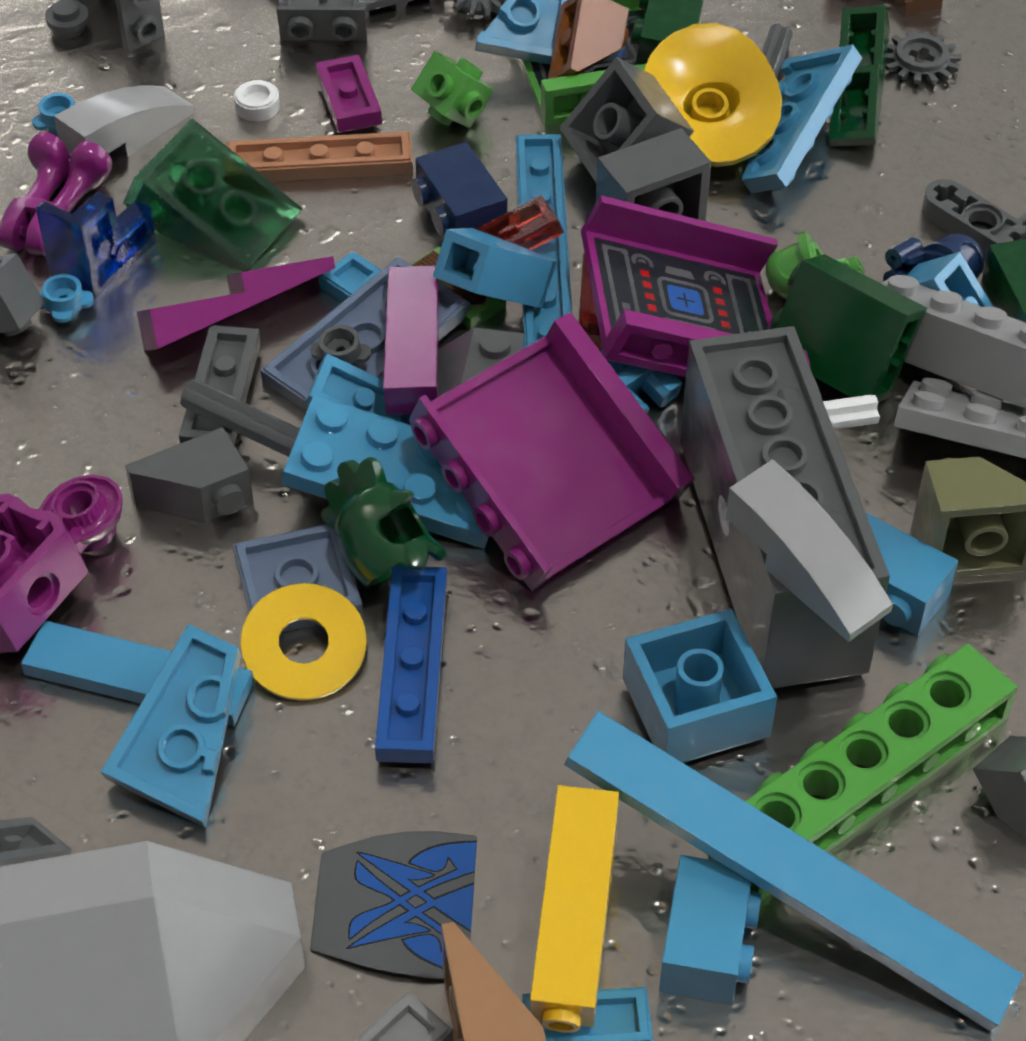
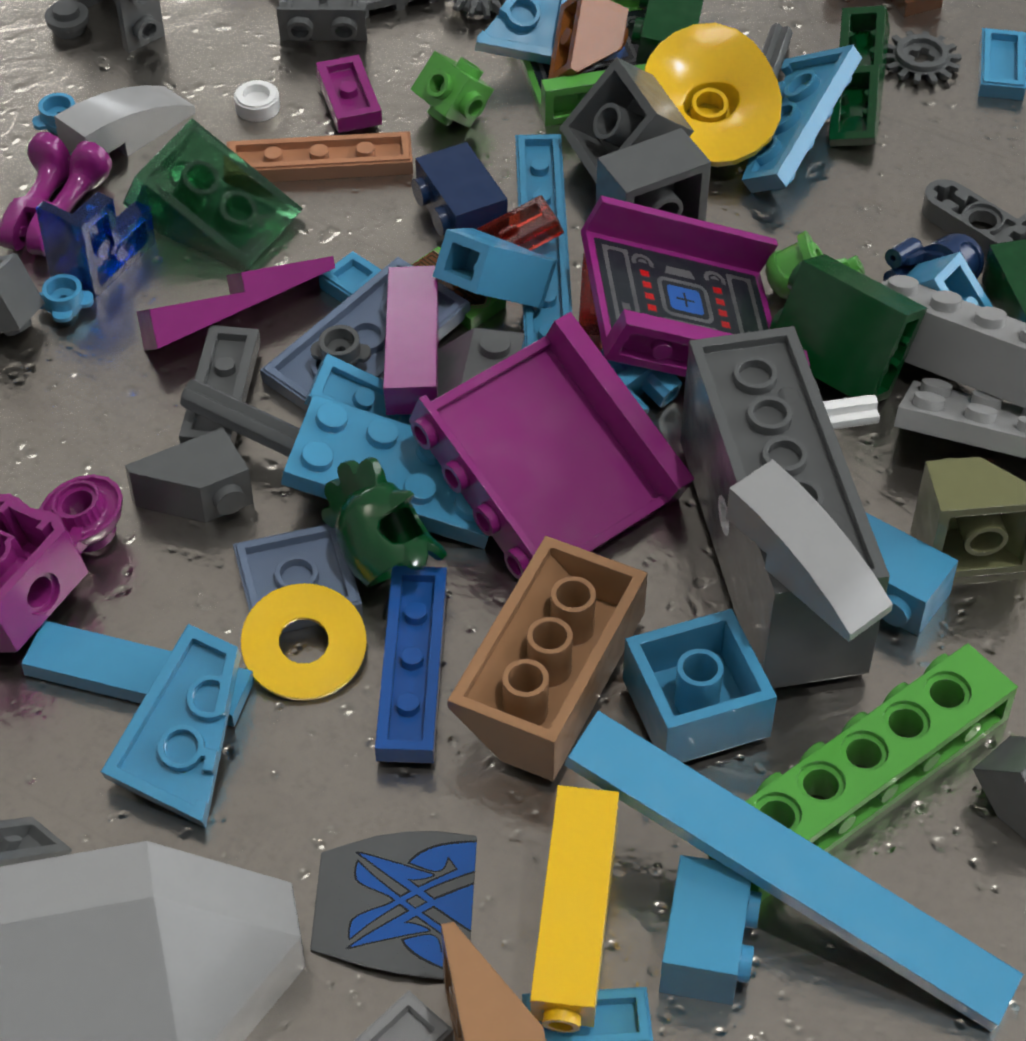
none -> medium nougat slope [447,536,648,782]
none -> dark azure tile [978,28,1026,101]

